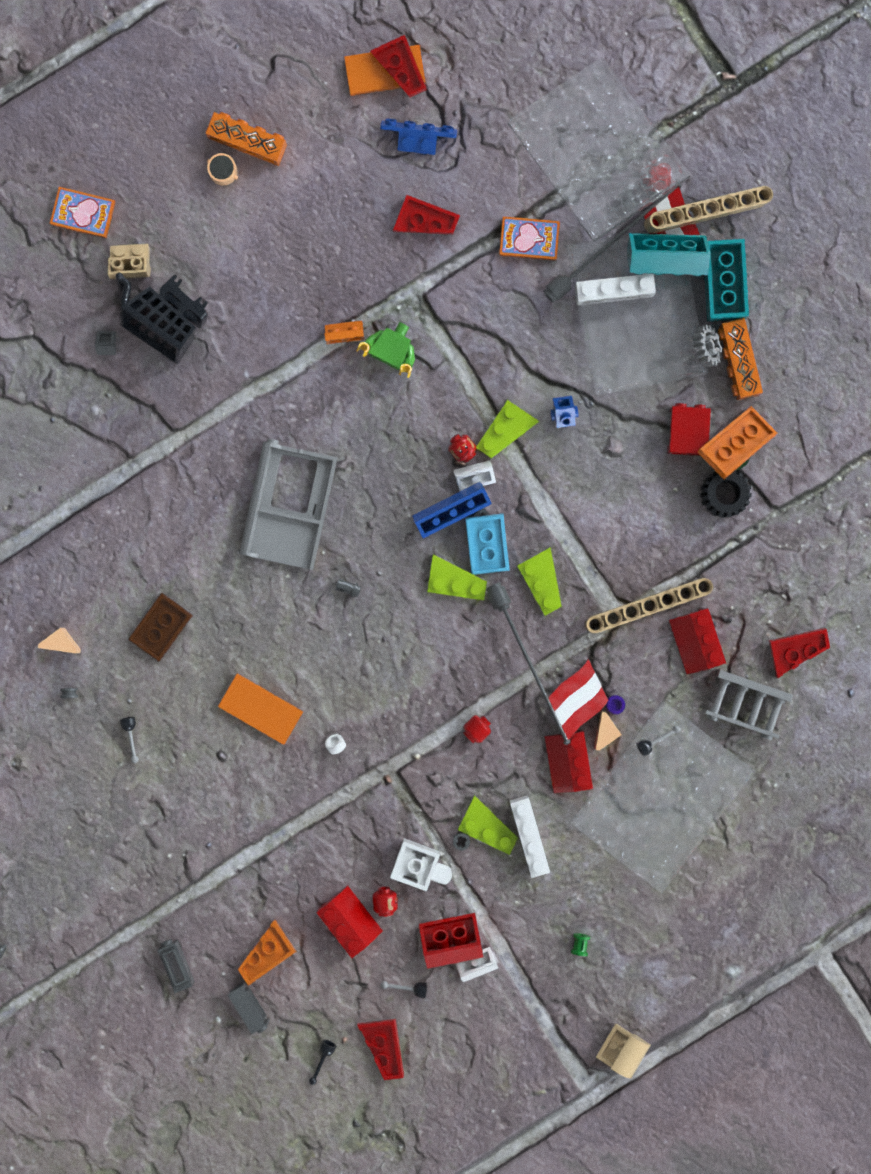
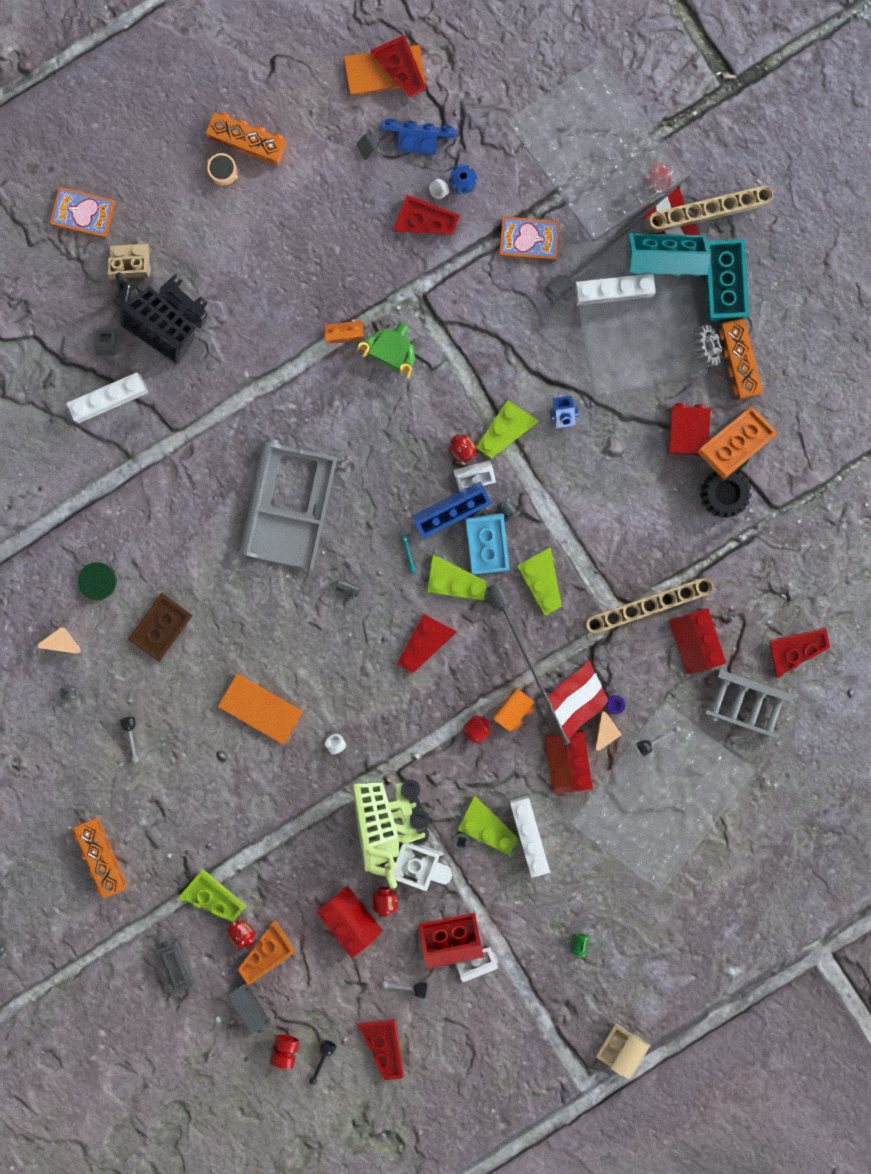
none -> white brick [67,373,149,423]
none -> orange brick [73,817,128,899]
none -> dark green tile [78,562,117,600]
none -> lime wing [178,869,246,922]
none -> red head [227,920,256,949]
none -> red wheel [269,1034,300,1069]
none -> yellowish green piece [353,780,429,889]
none -> dark grey slope [357,132,378,160]
none -> red wing [397,614,457,673]
none -> teal hinge [402,534,416,573]
none -> white tile [429,179,449,199]
none -> blue brick [448,164,478,195]
none -> orange slope [492,687,534,732]
none -> dark grey bush [496,497,521,522]

